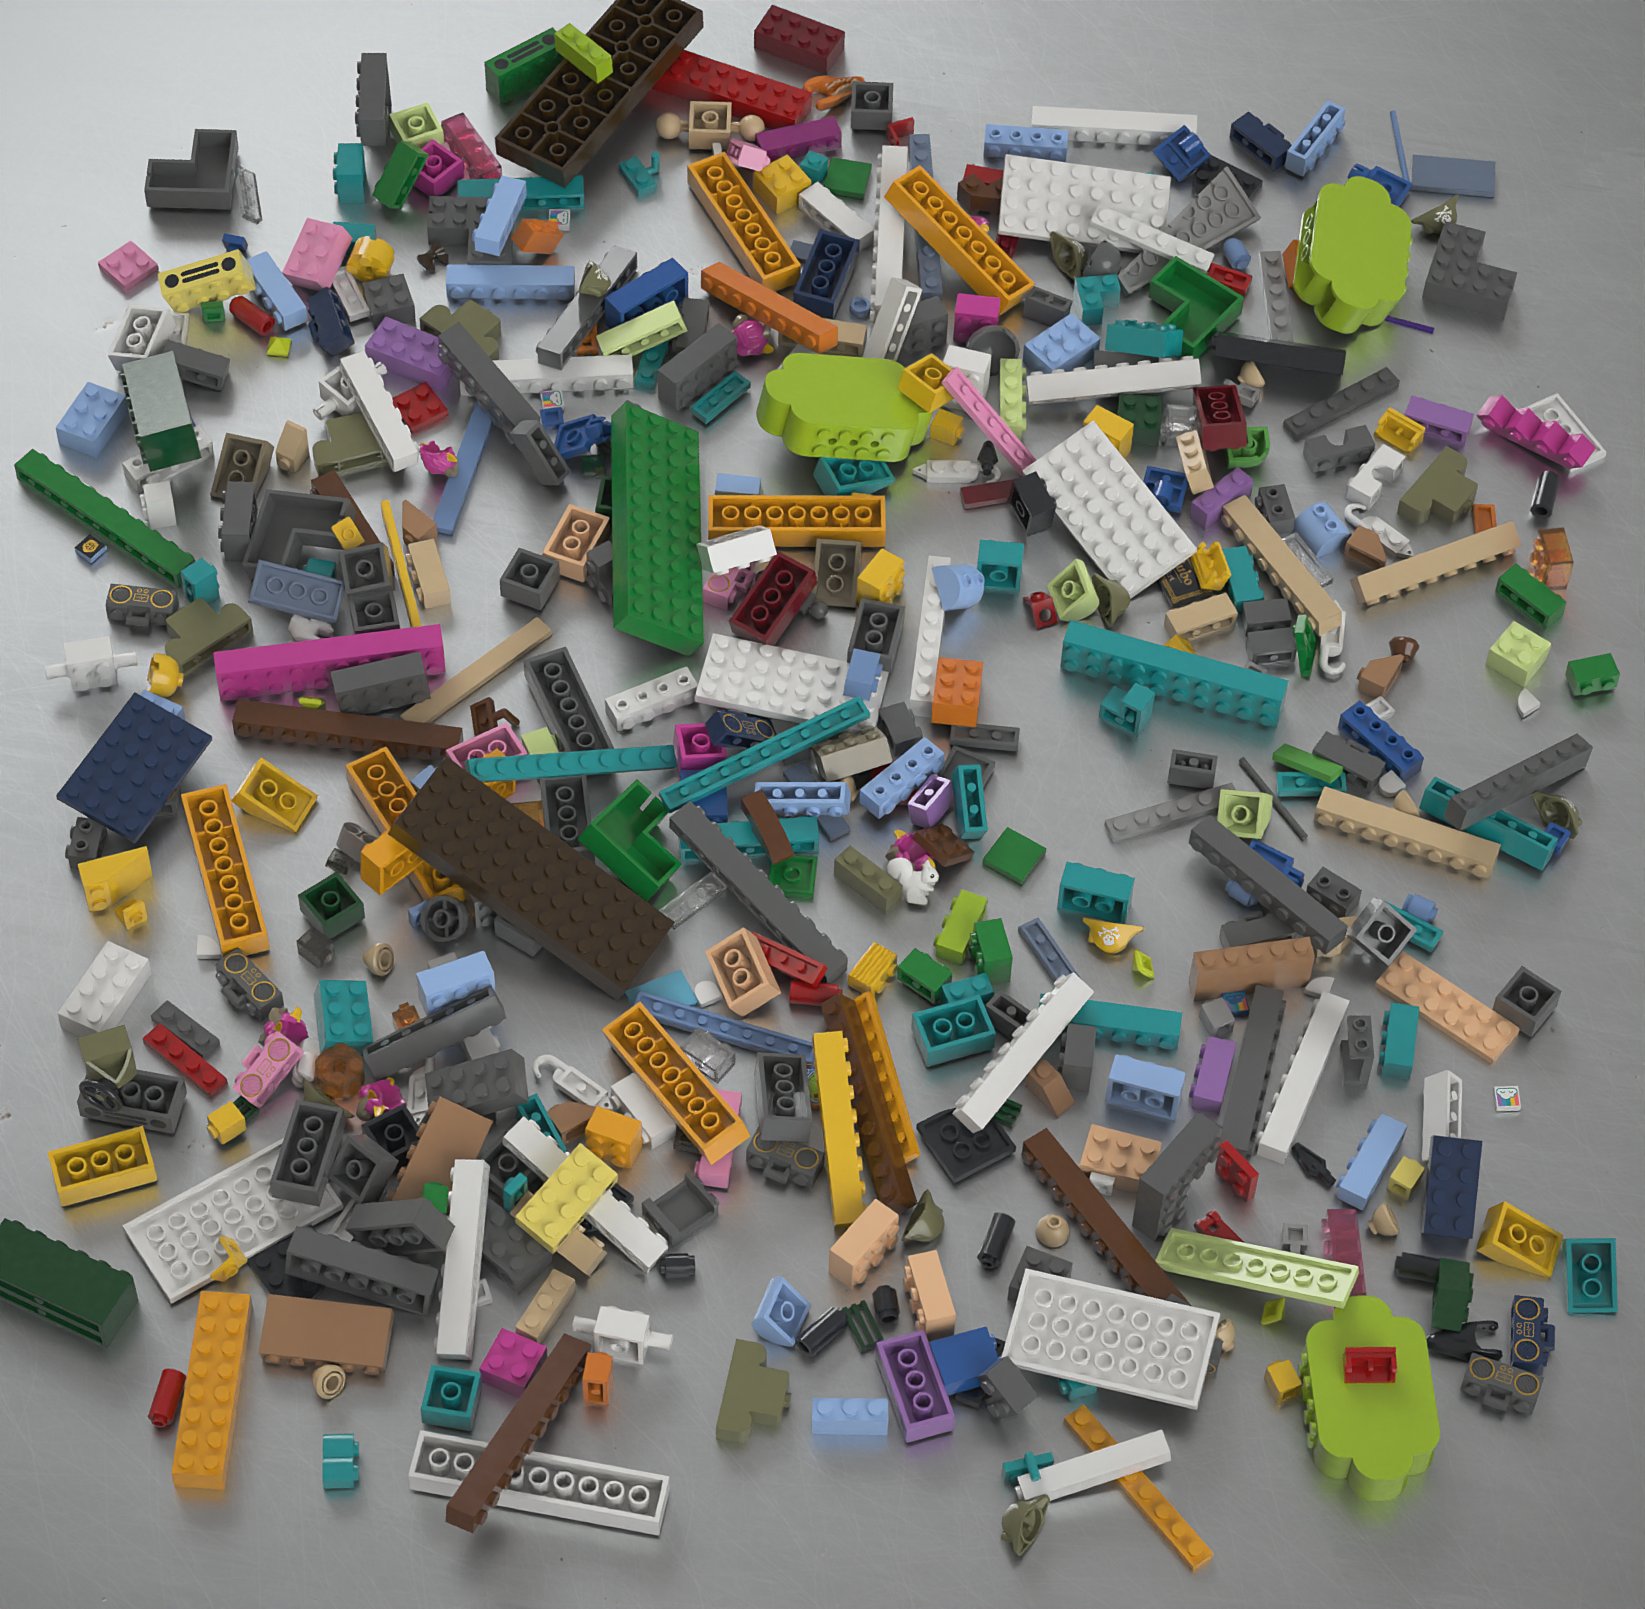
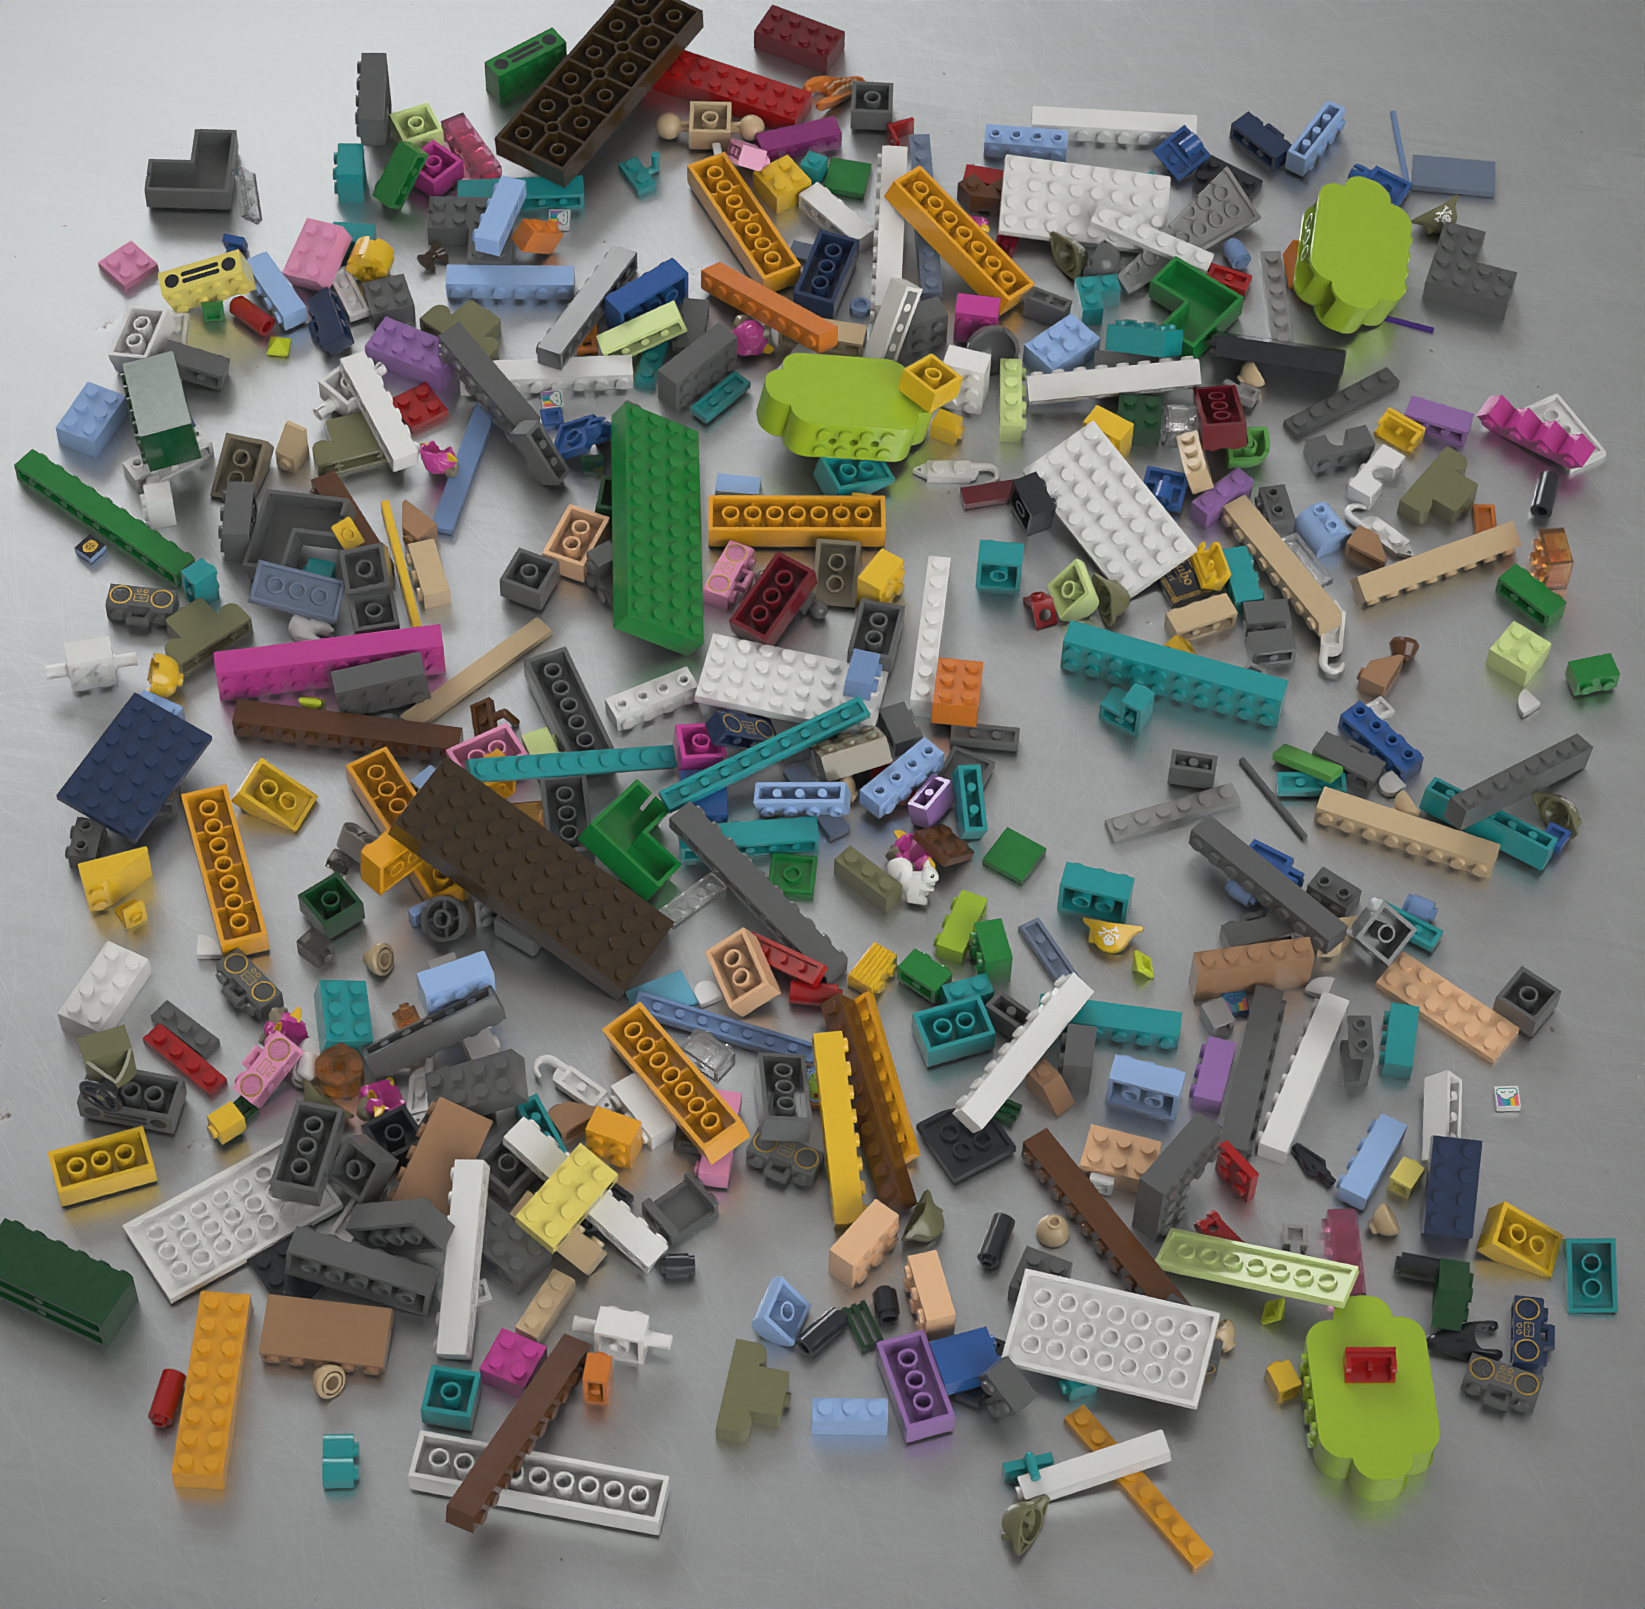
yellow bracket [210,1236,248,1282] -> none
green brick [420,1182,449,1215] -> none
teal plate [503,1173,528,1216] -> none
lime brick [554,22,613,84] -> none
olive hat [578,260,611,297] -> none
white brick [697,526,777,575] -> none
reddish brown slope [741,789,794,865] -> none
light blue brick [931,564,985,611] -> none
bright pink plate [942,367,1036,477] -> none
black piece [977,440,998,476] -> none
yellowish green slope [1217,789,1273,839] -> none
green wing [1293,615,1317,677] -> none

